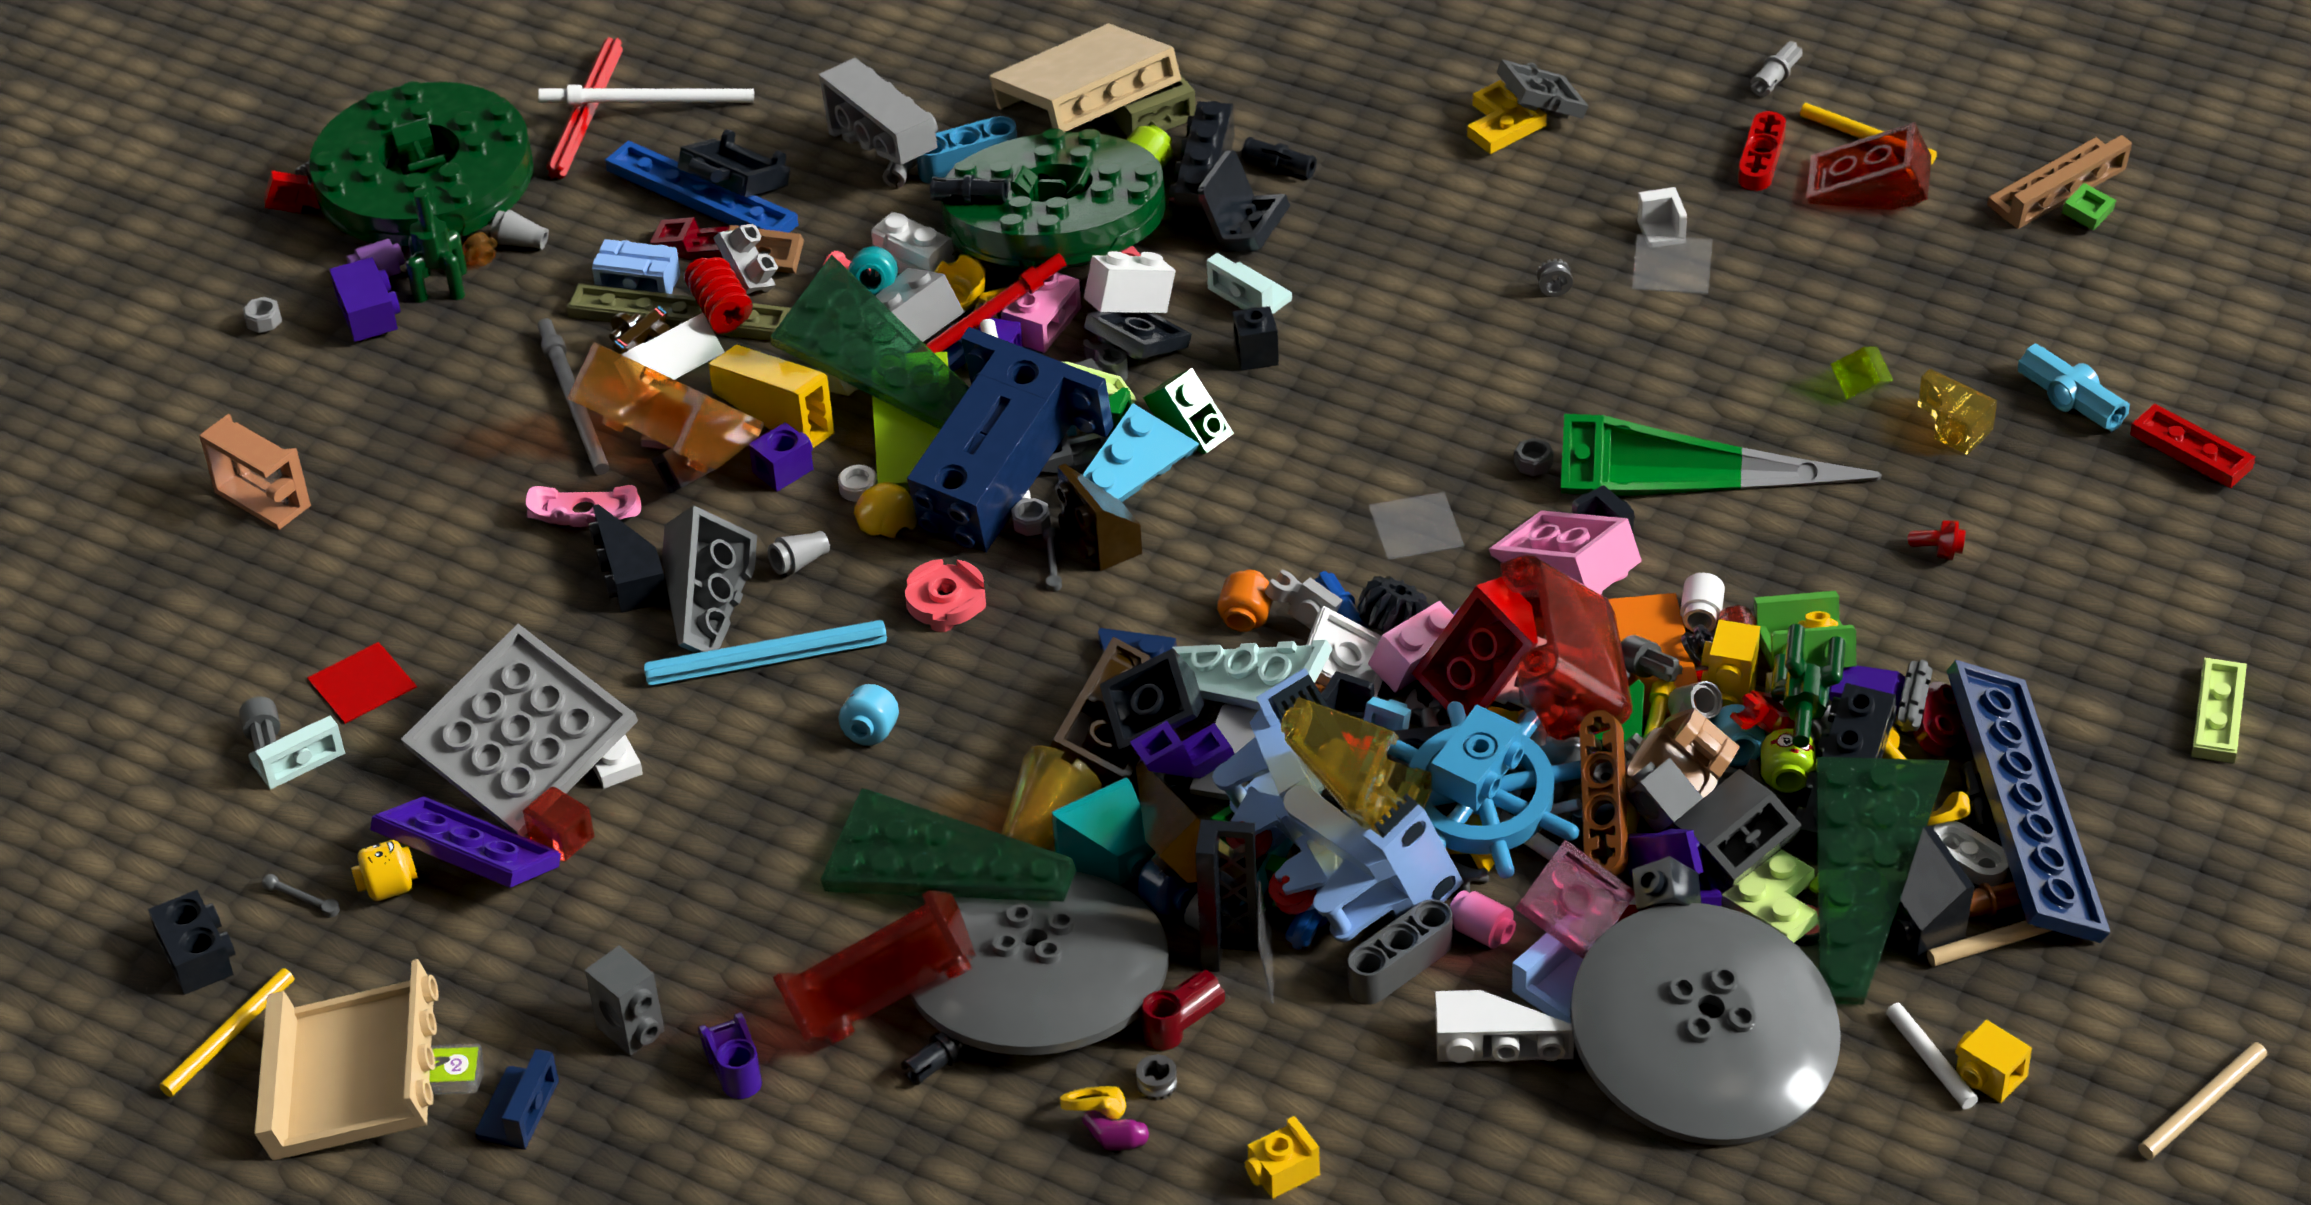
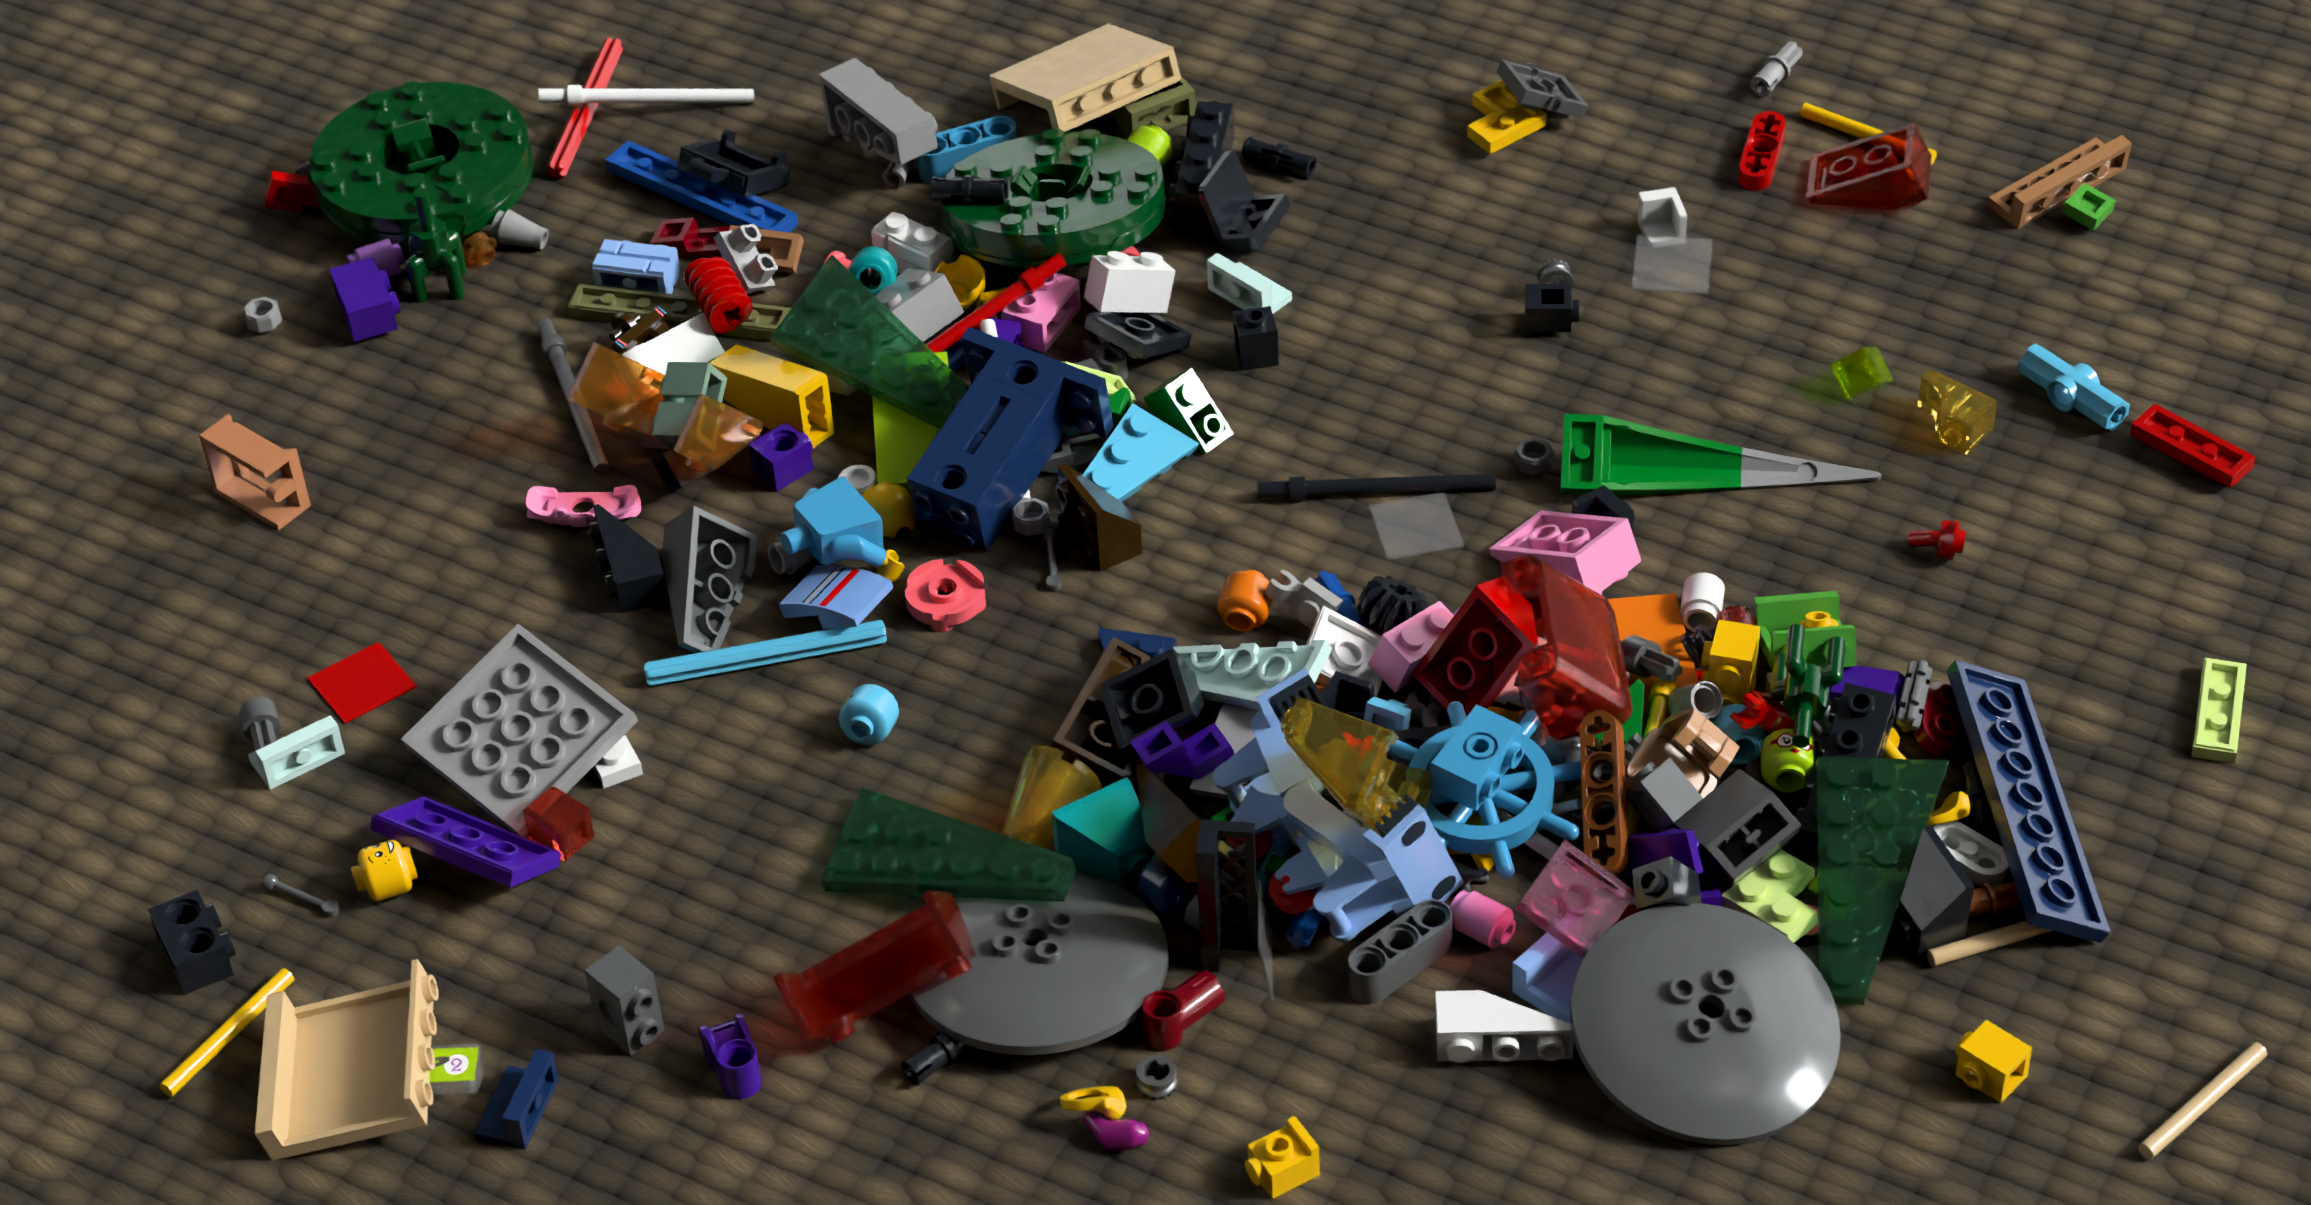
white bar [1886,1003,1978,1109] -> none
none -> sand green piece [652,362,727,450]
none -> medium blue slope [779,565,894,630]
none -> dark azure torso [781,476,905,582]
none -> black bar [1257,474,1496,501]
none -> black brick [1525,284,1579,338]

